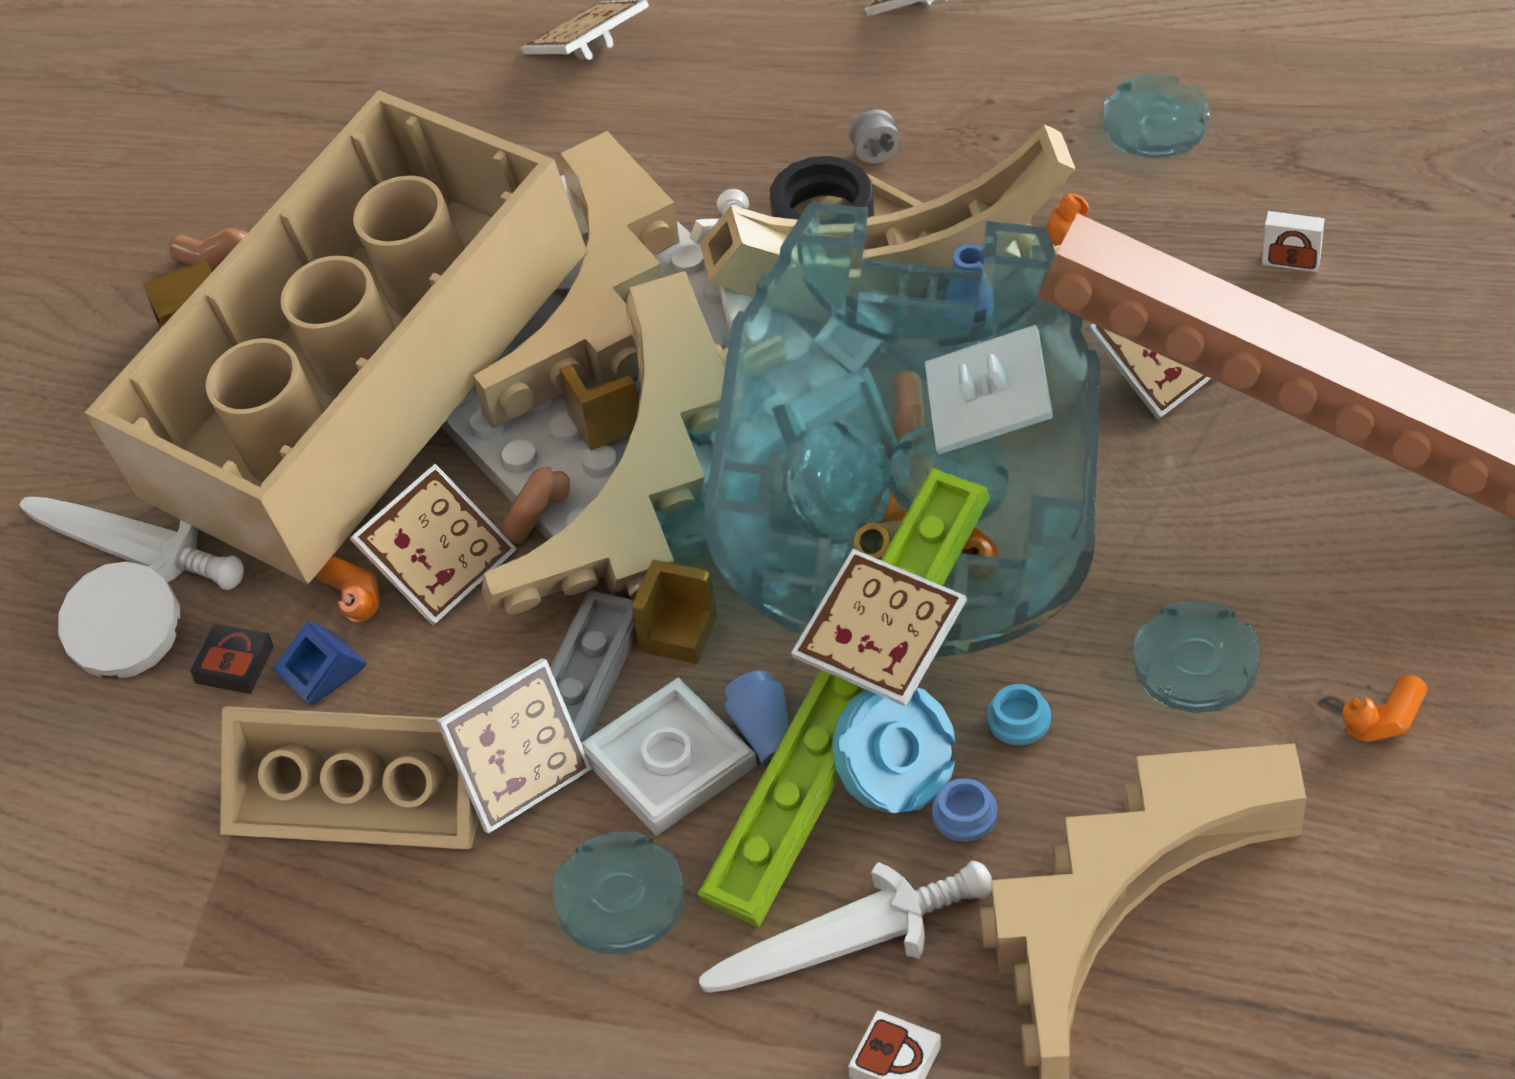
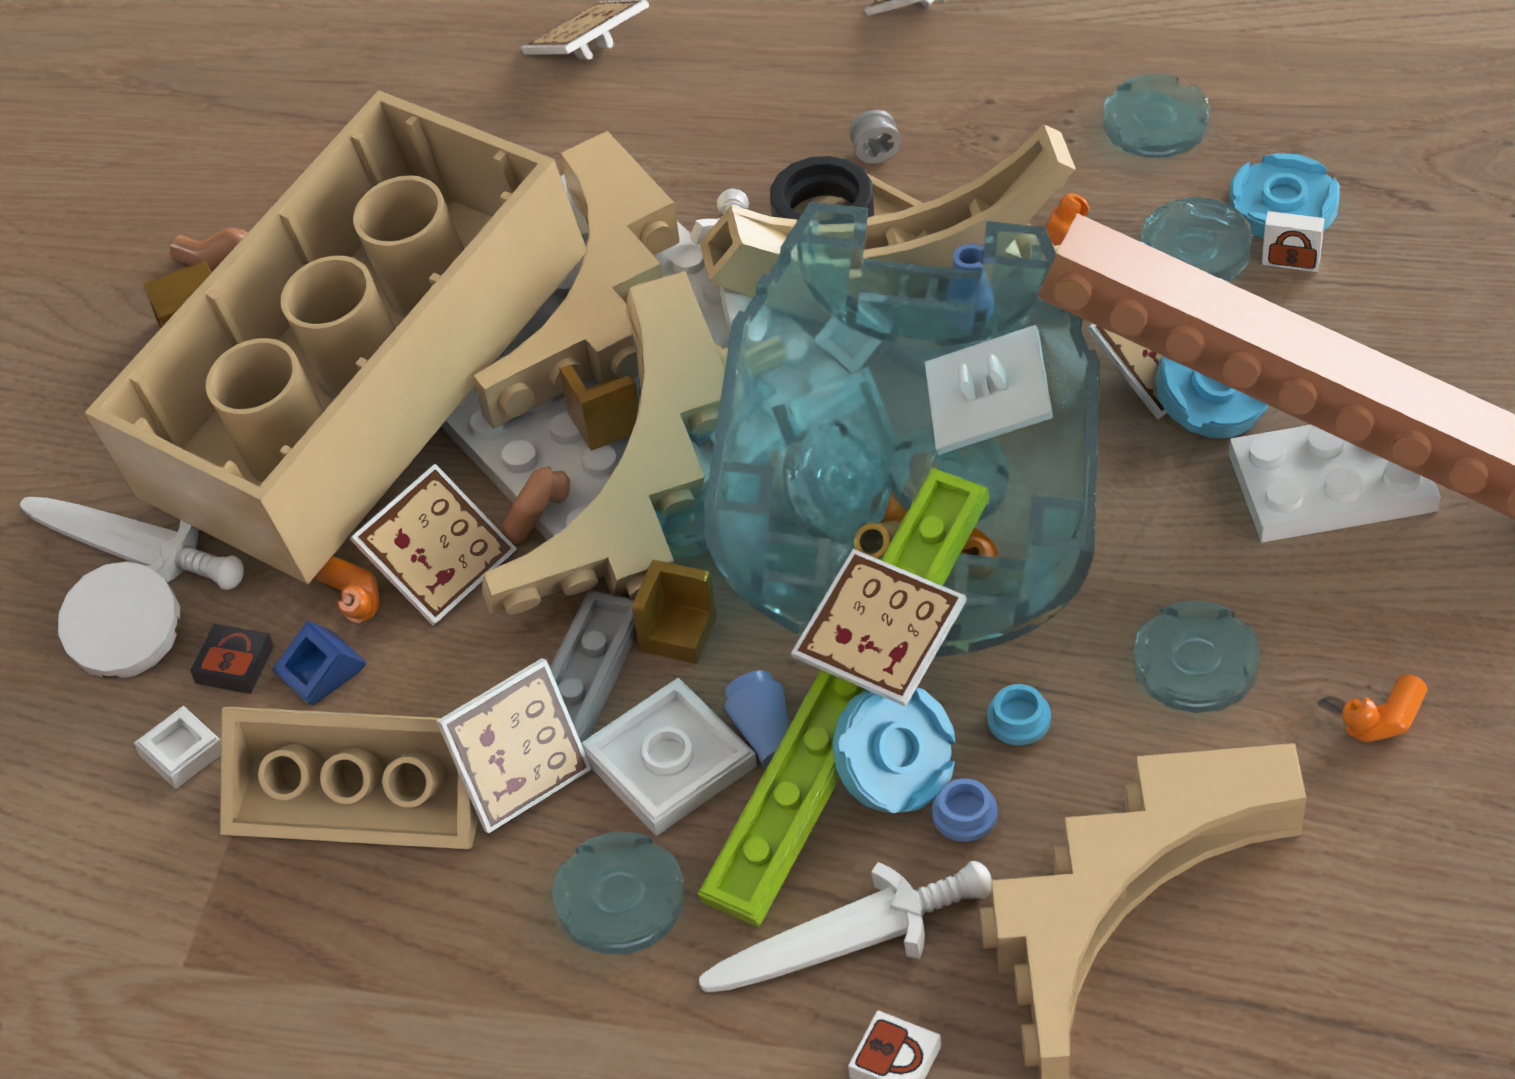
nougat arm [884,371,926,460] -> none
none -> white tile [134,706,221,789]
none -> clear light blue tile [1140,197,1253,282]
none -> medium azure tile [1154,356,1268,438]
none -> medium azure tile [1229,153,1340,239]
none -> white plate [1229,425,1441,543]

